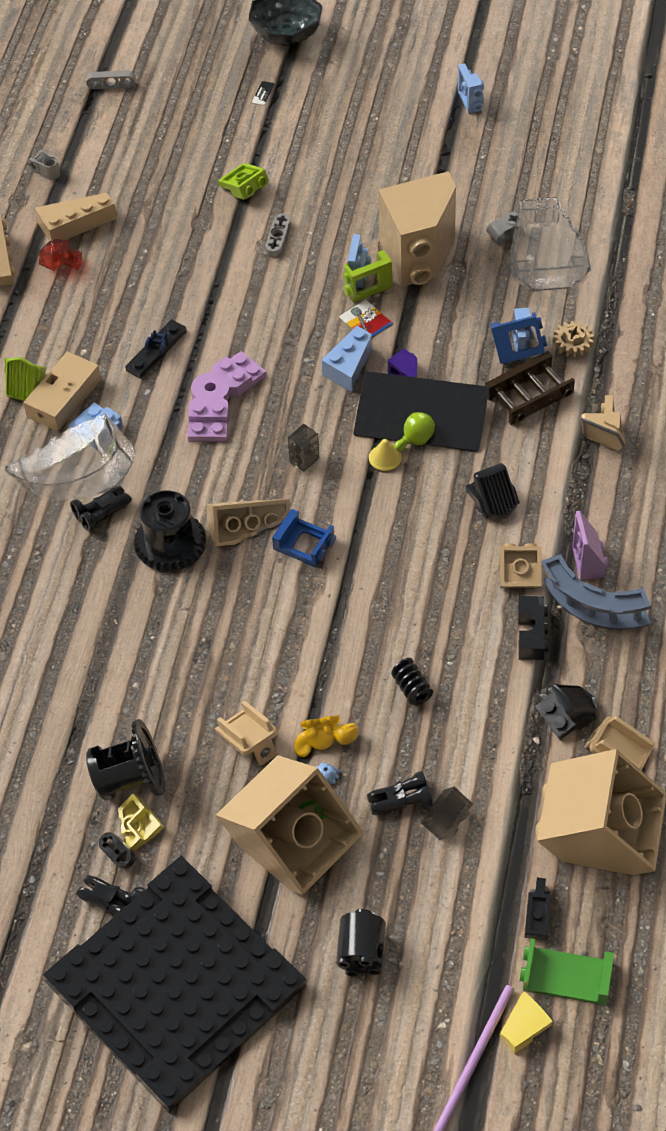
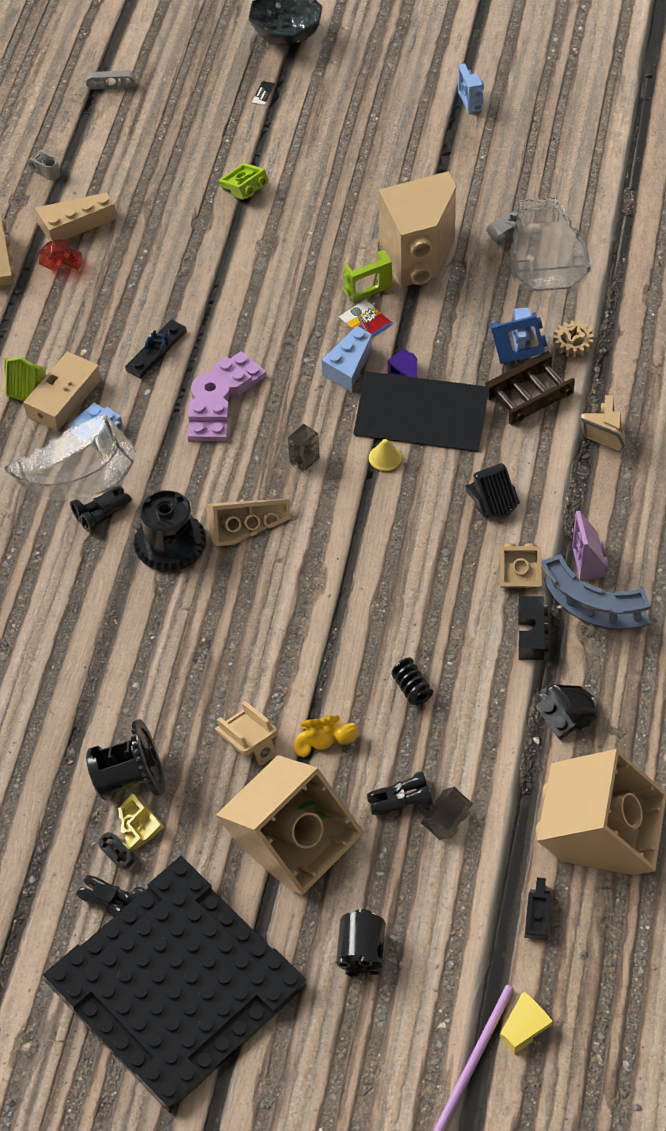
light grey beam [265,213,290,257] -> none
blue window [272,509,336,567] -> none
light blue animal [316,762,340,785] -> none
light blue plate [348,234,372,288] -> none
lime hair [394,412,435,451] -> none
bright green panel [519,938,614,1005] -> none
tan piece [584,716,655,770] -> none

